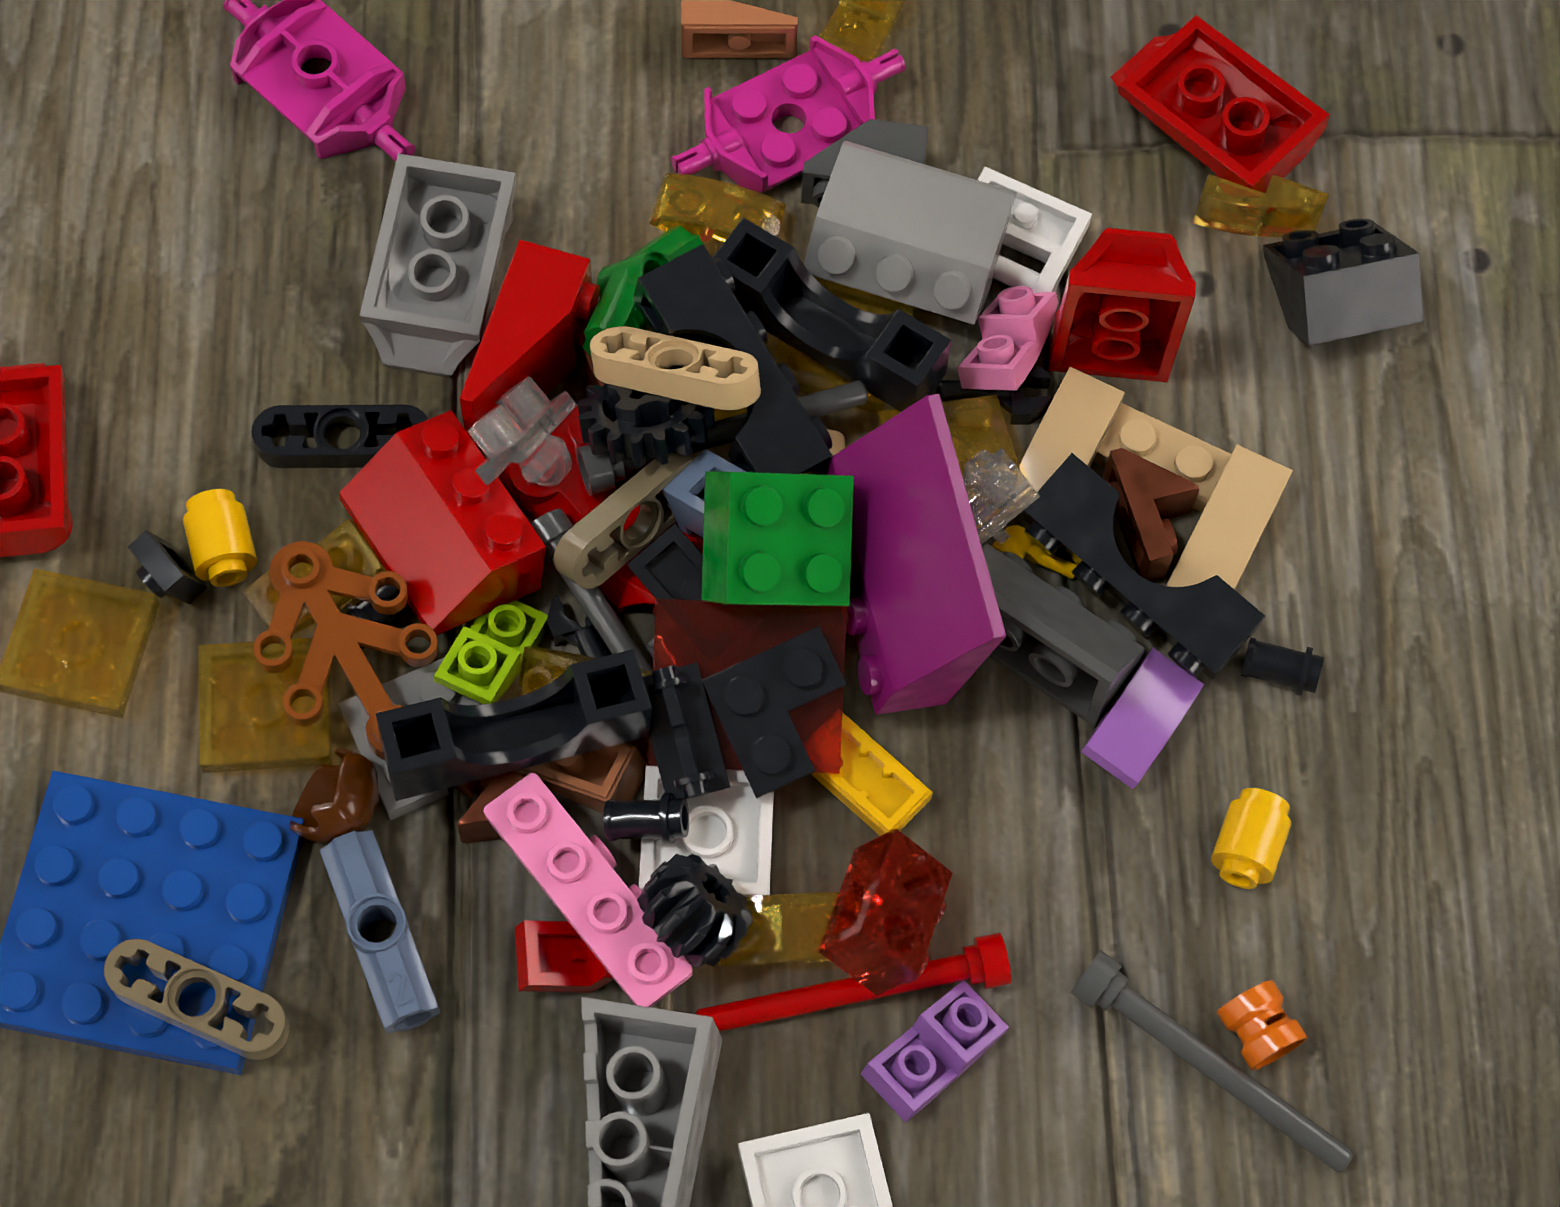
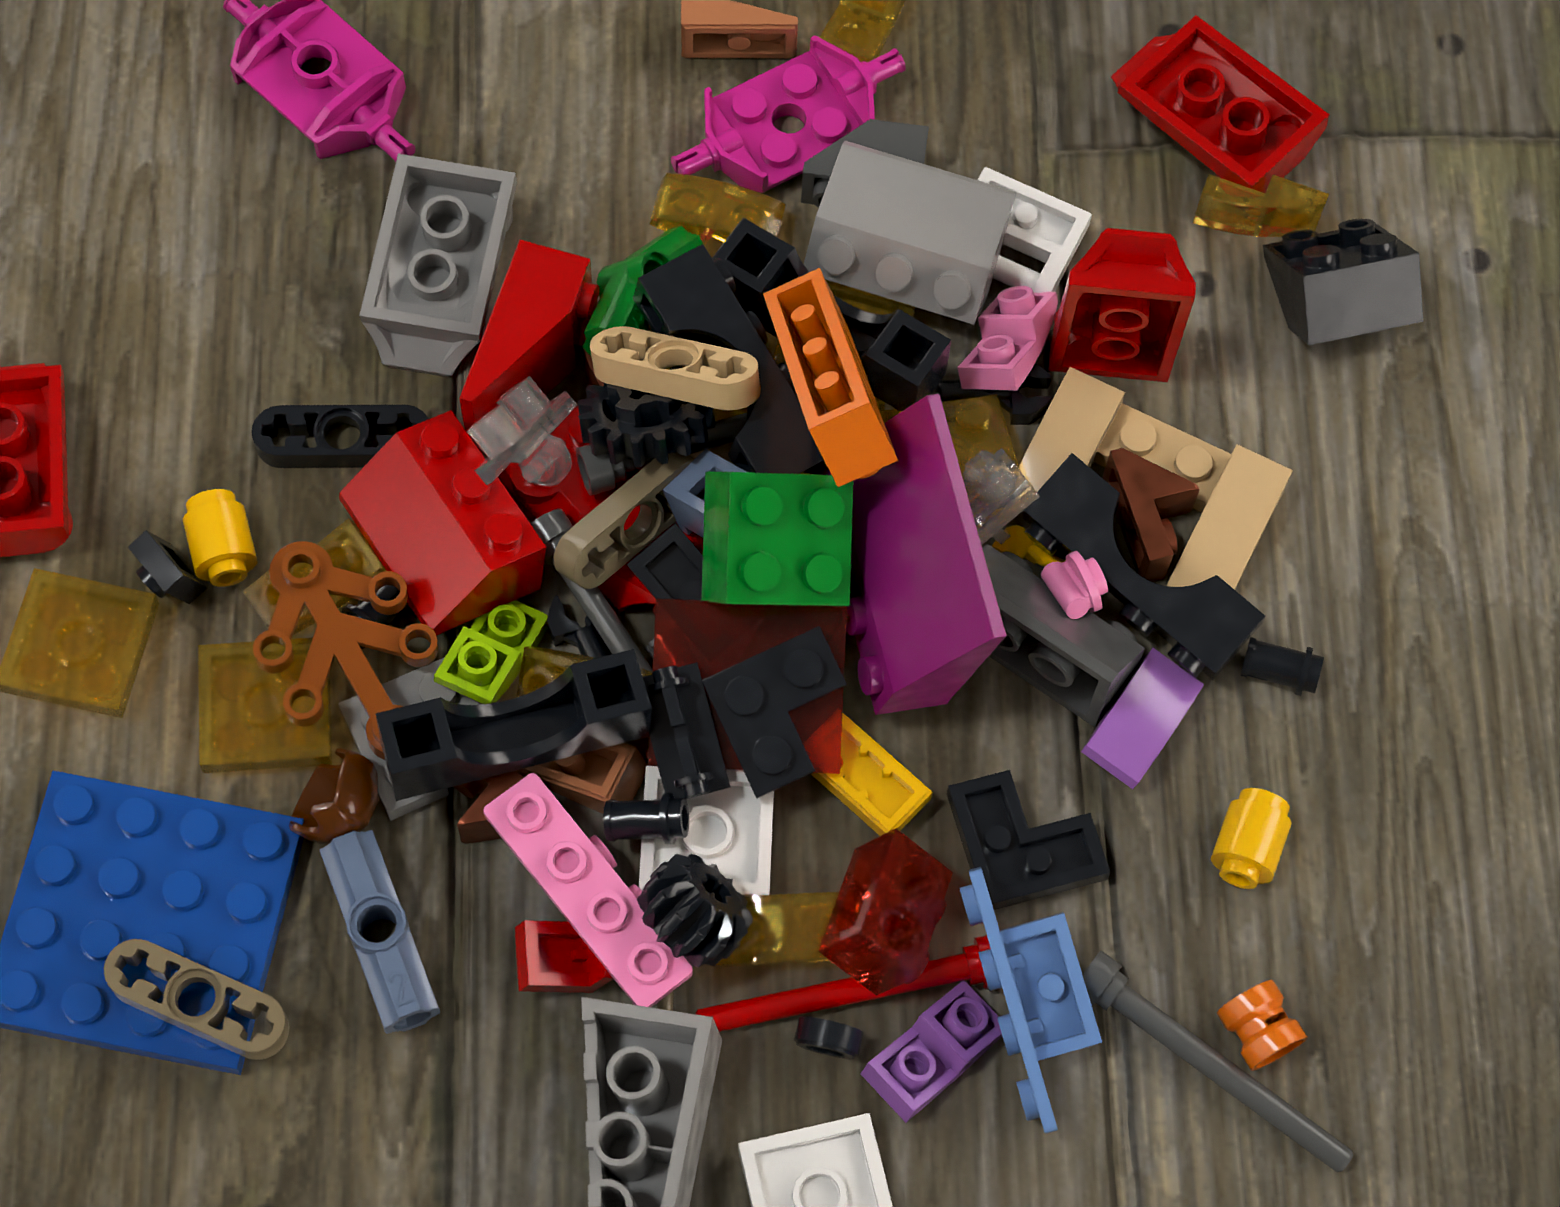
none -> orange brick [763,268,898,487]
none -> black tile [794,1016,864,1059]
none -> black plate [946,770,1110,910]
none -> medium blue bracket [960,867,1102,1134]
none -> bright pink plate [1041,551,1108,619]

